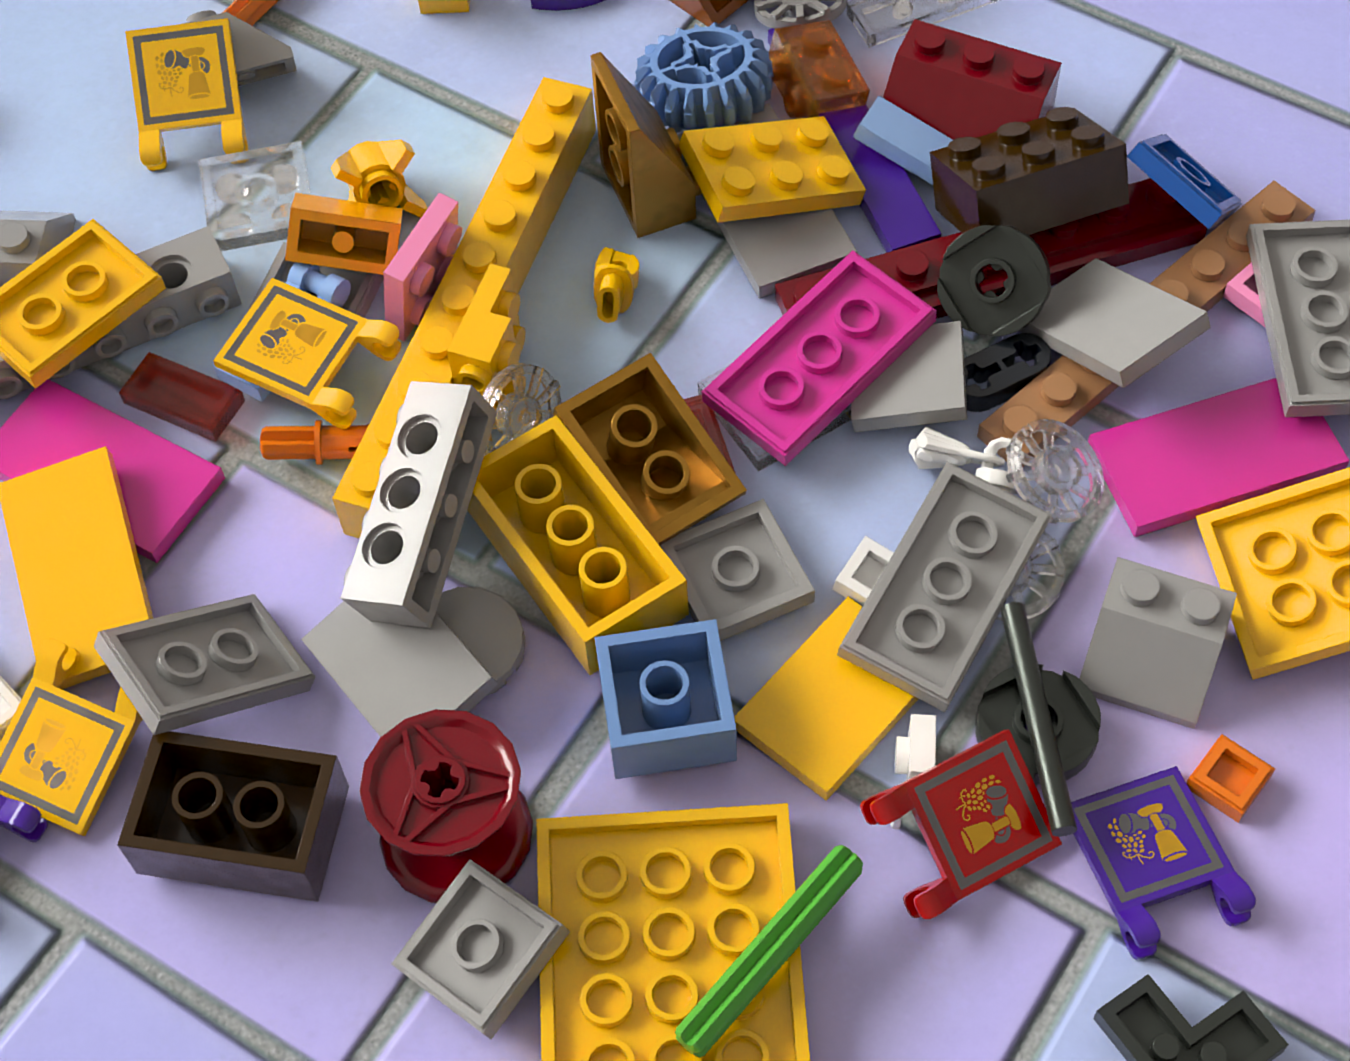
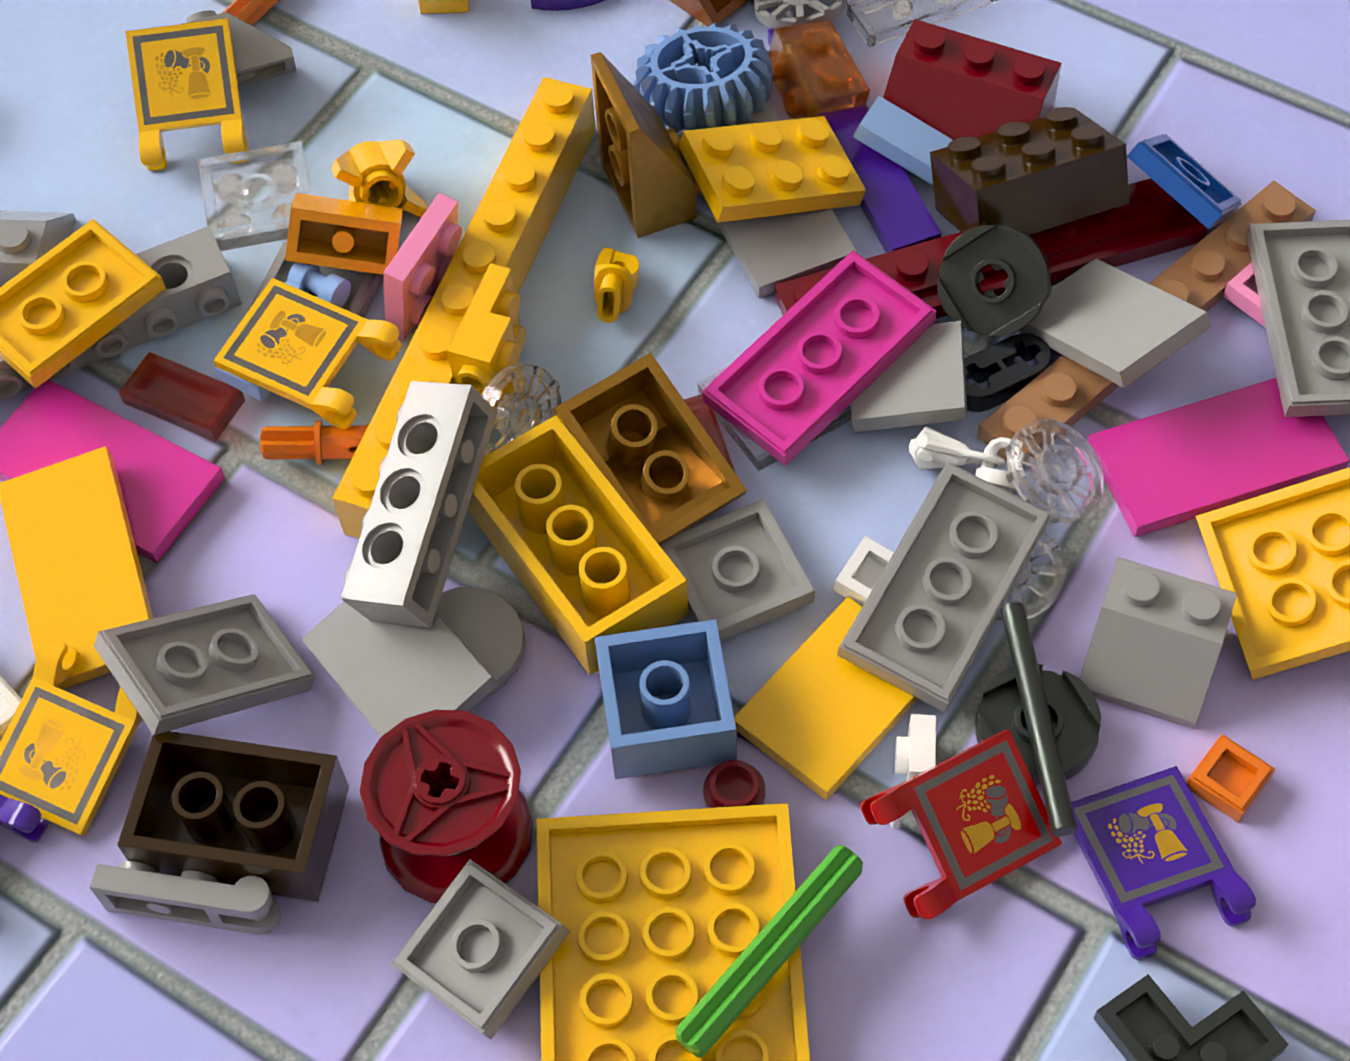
none -> light grey plate [89,861,281,934]
none -> dark red plate [703,760,765,808]

